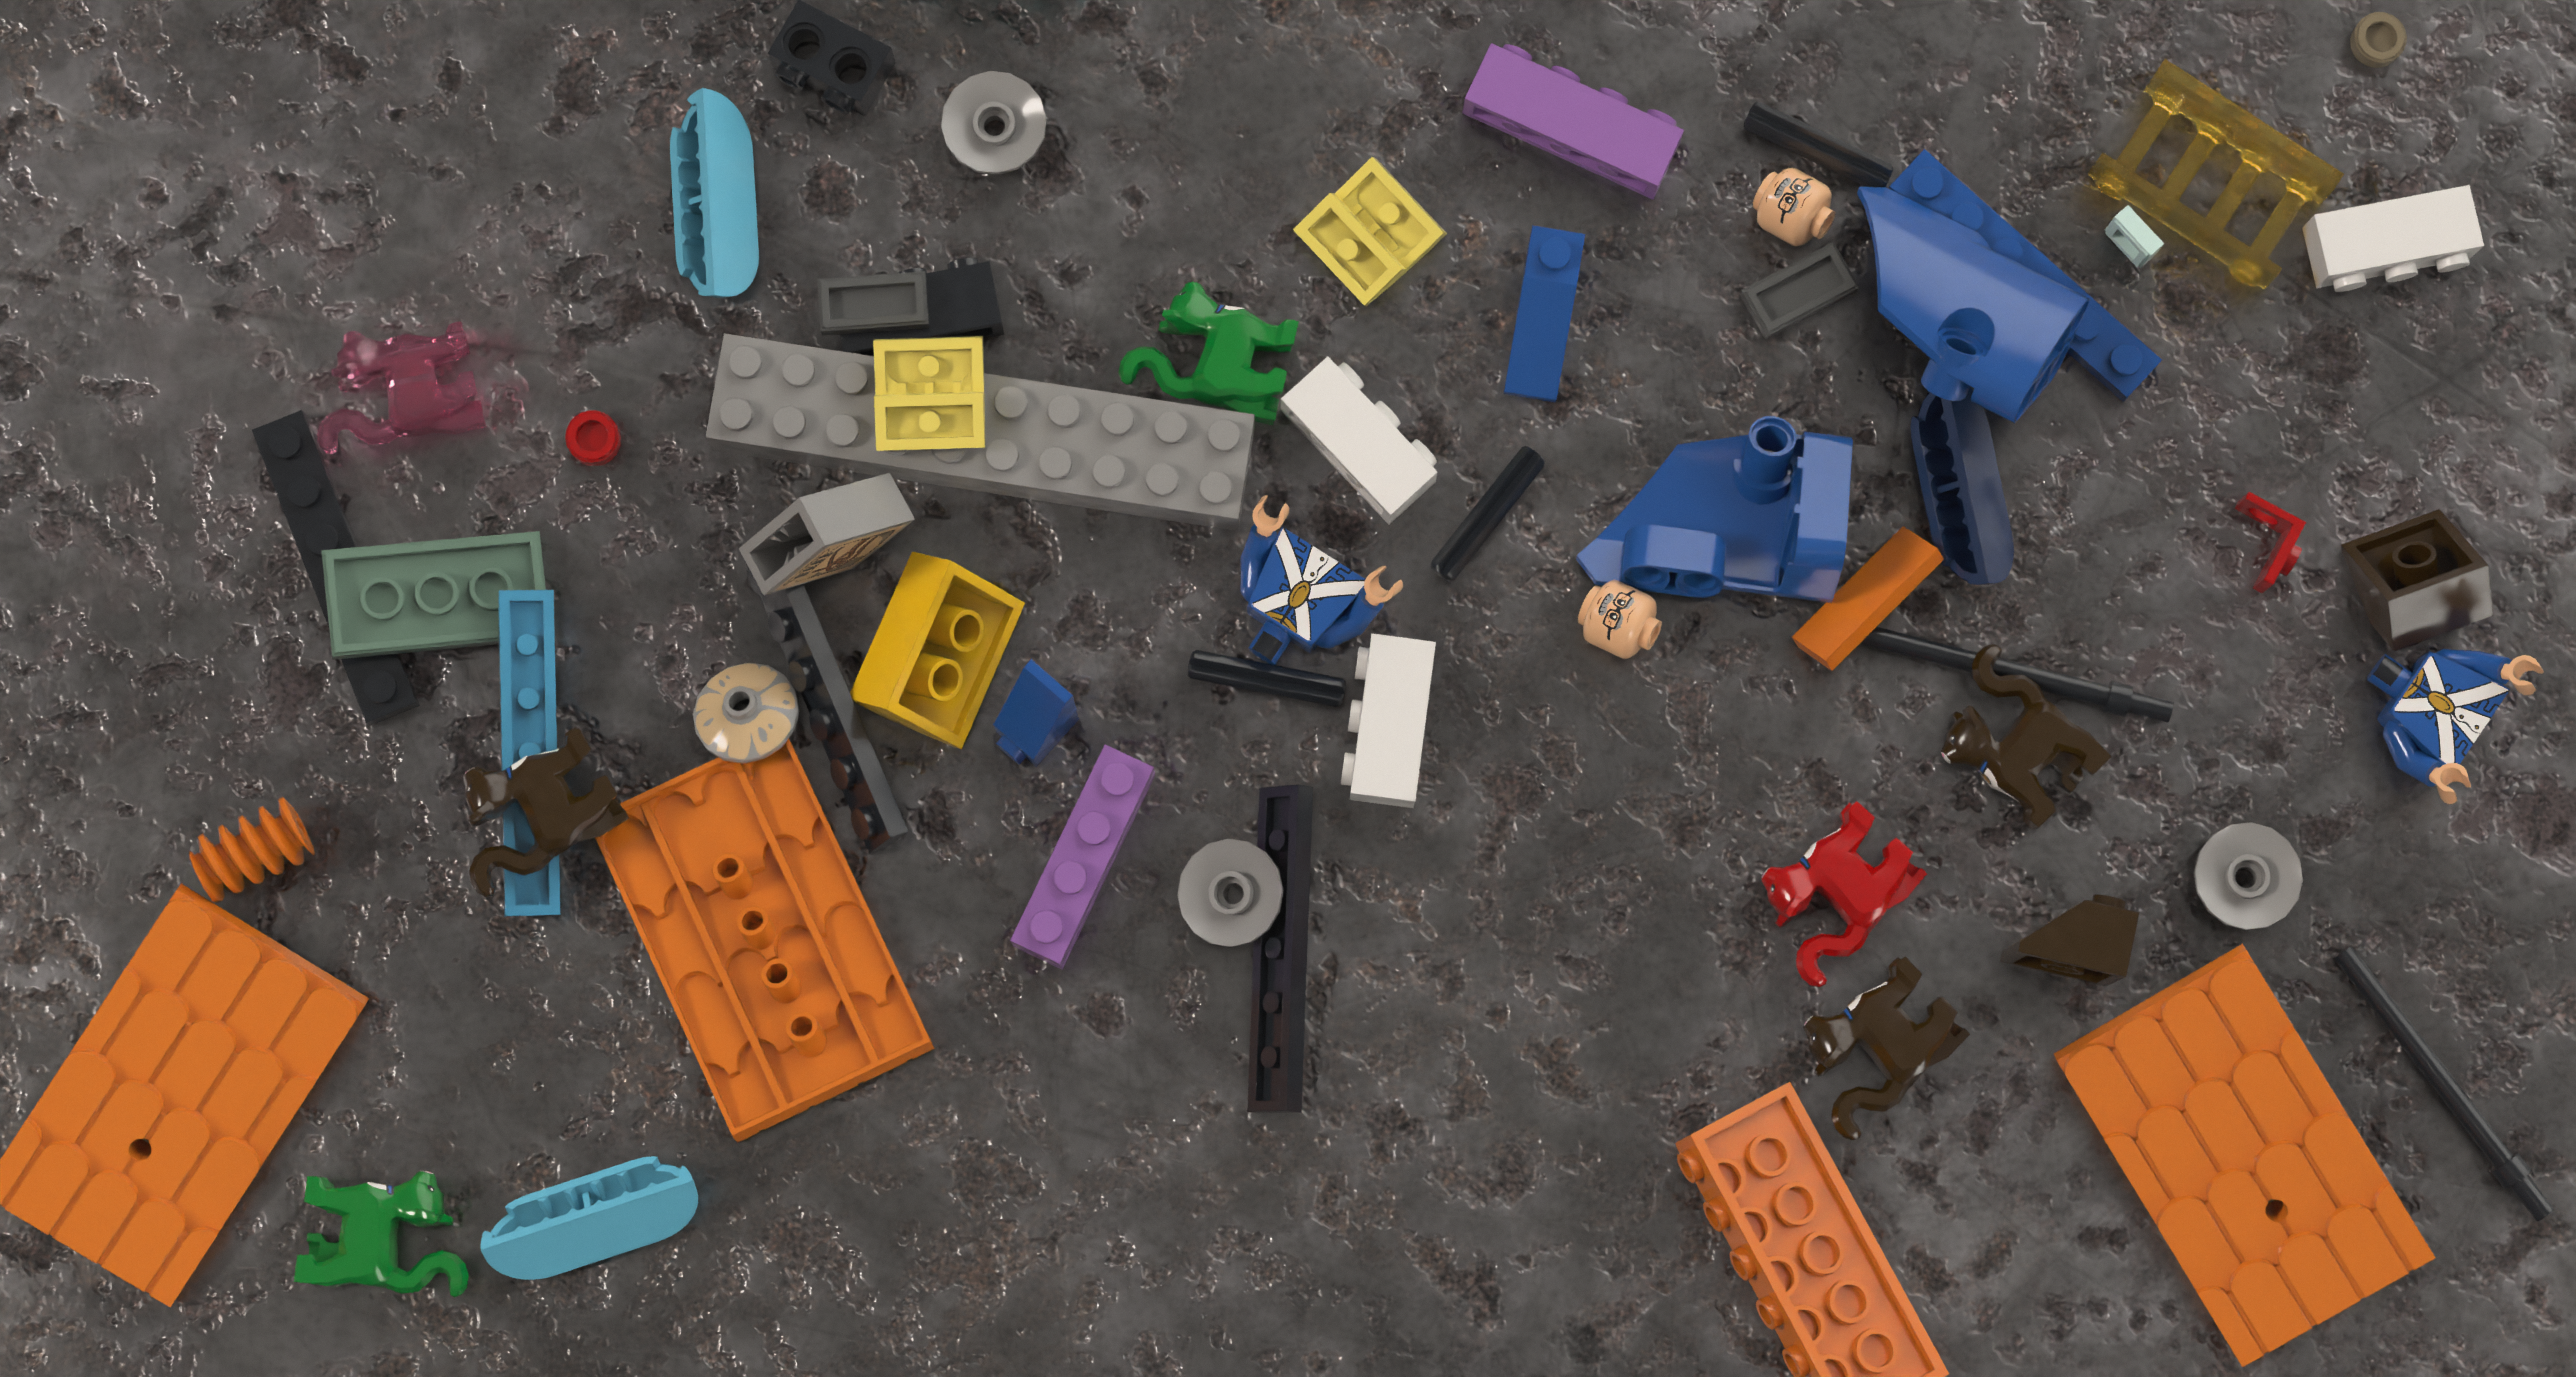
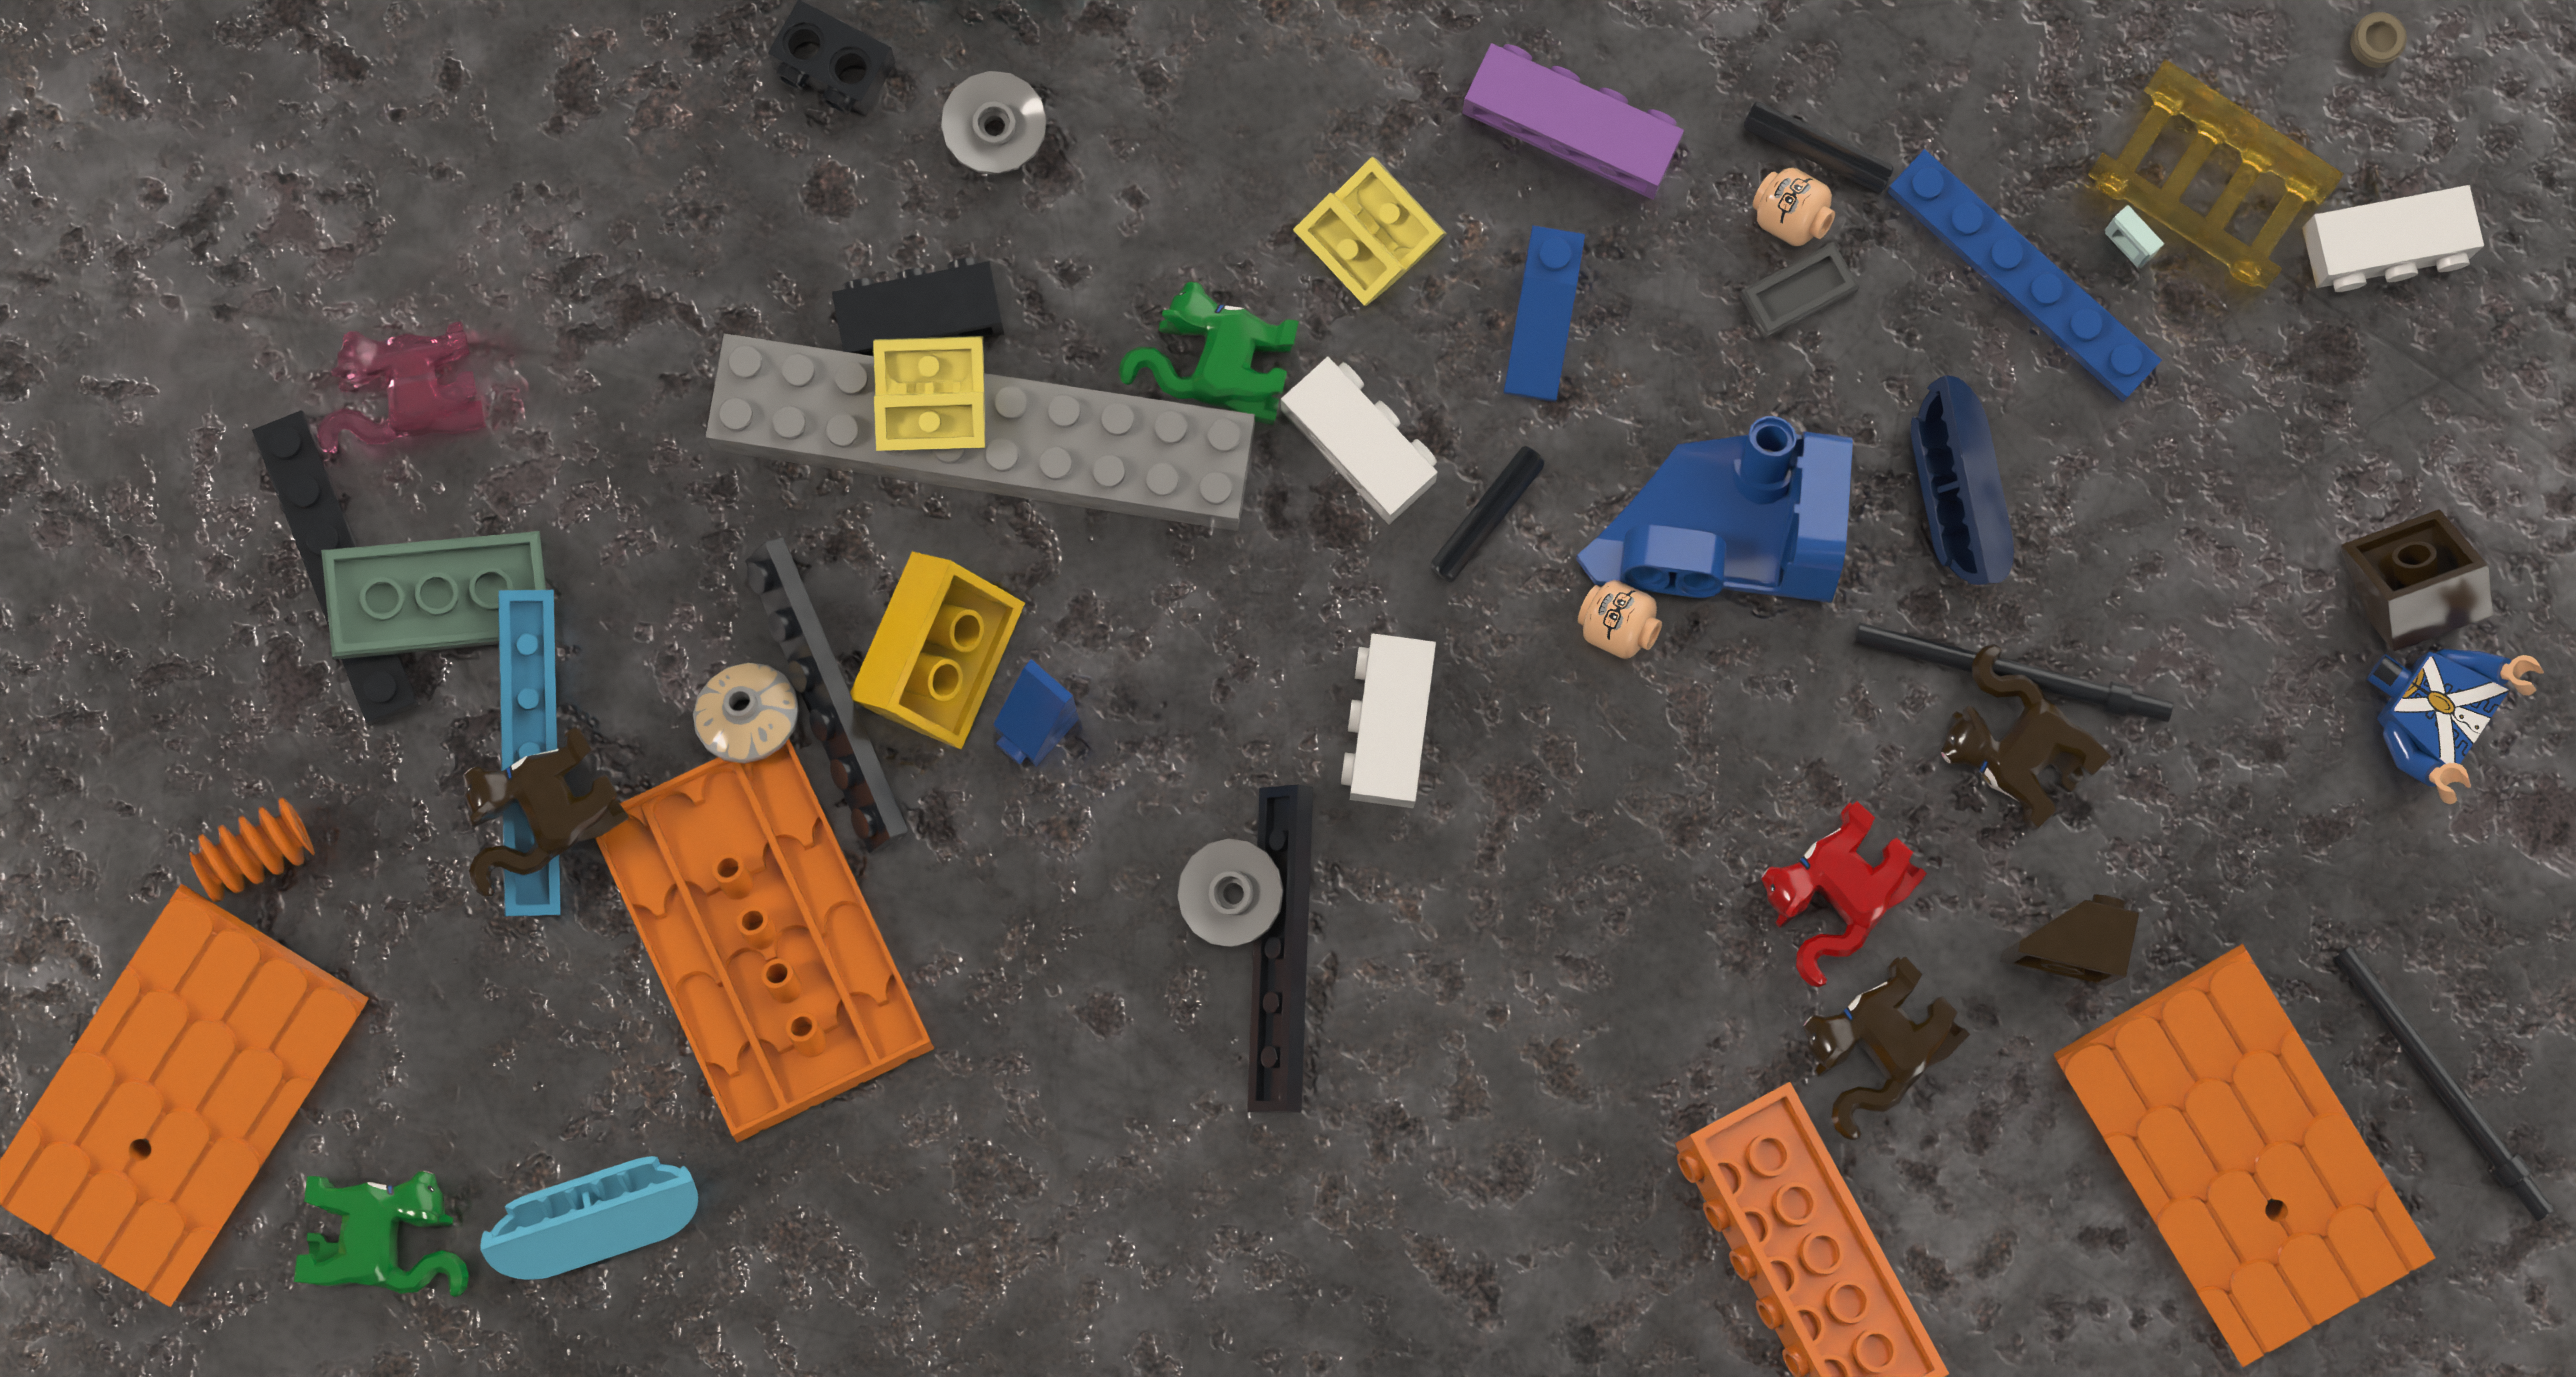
red tile [565,410,621,466] -> none
medium azure brick [670,88,759,298] -> none
light grey brick [739,473,915,595] -> none
dark grey tile [818,271,930,336] -> none
medium lavender brick [1010,745,1155,969] -> none
black axle [1187,650,1346,707] -> none
torso [1240,495,1403,666] -> none
orange tile [1792,526,1944,671] -> none
blue panel [1857,187,2090,423] -> none
light grey dish [2194,822,2303,930] -> none
red bracket [2234,492,2306,593] -> none

